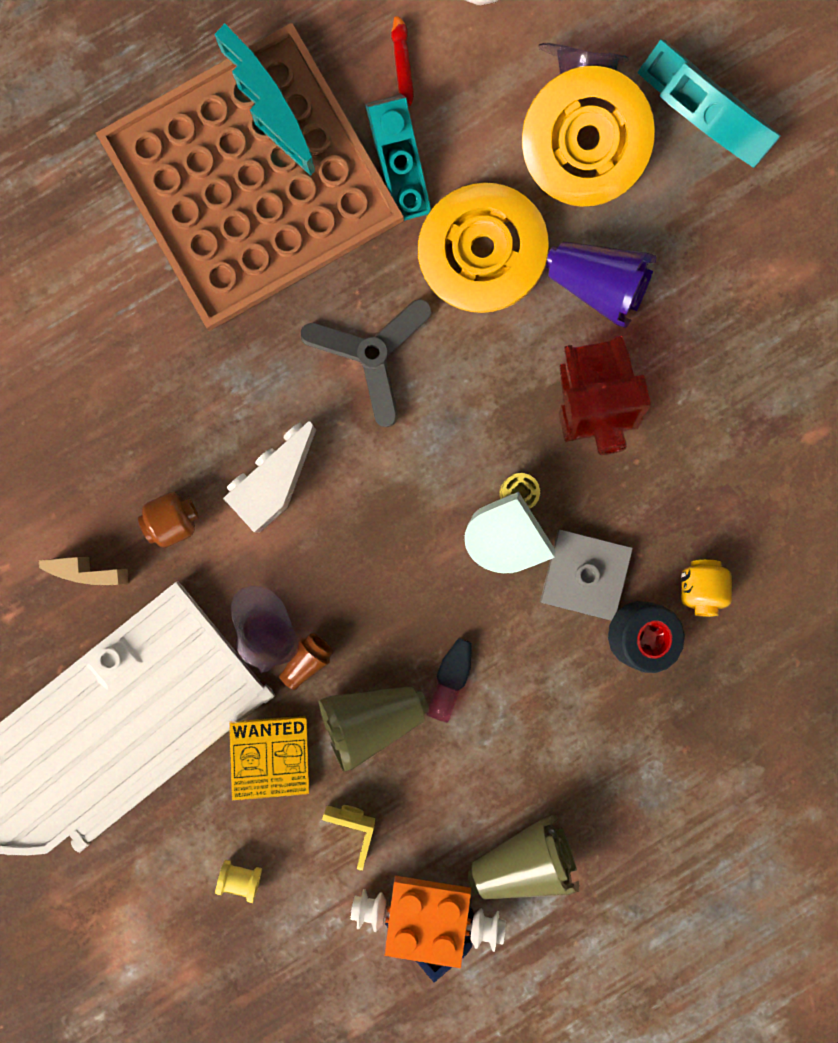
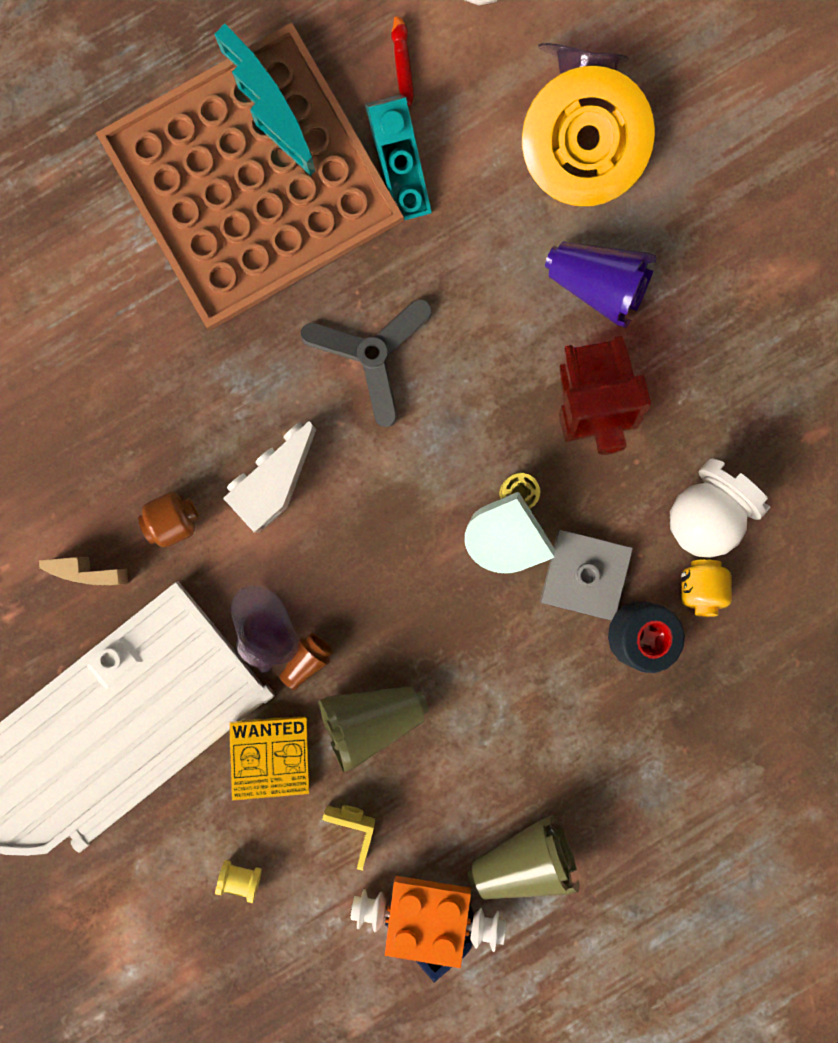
yellow piece [418,183,549,313] -> none
black piece [426,638,472,723] -> none
teal slope [637,39,781,168] -> none
none -> white tile [670,458,771,558]

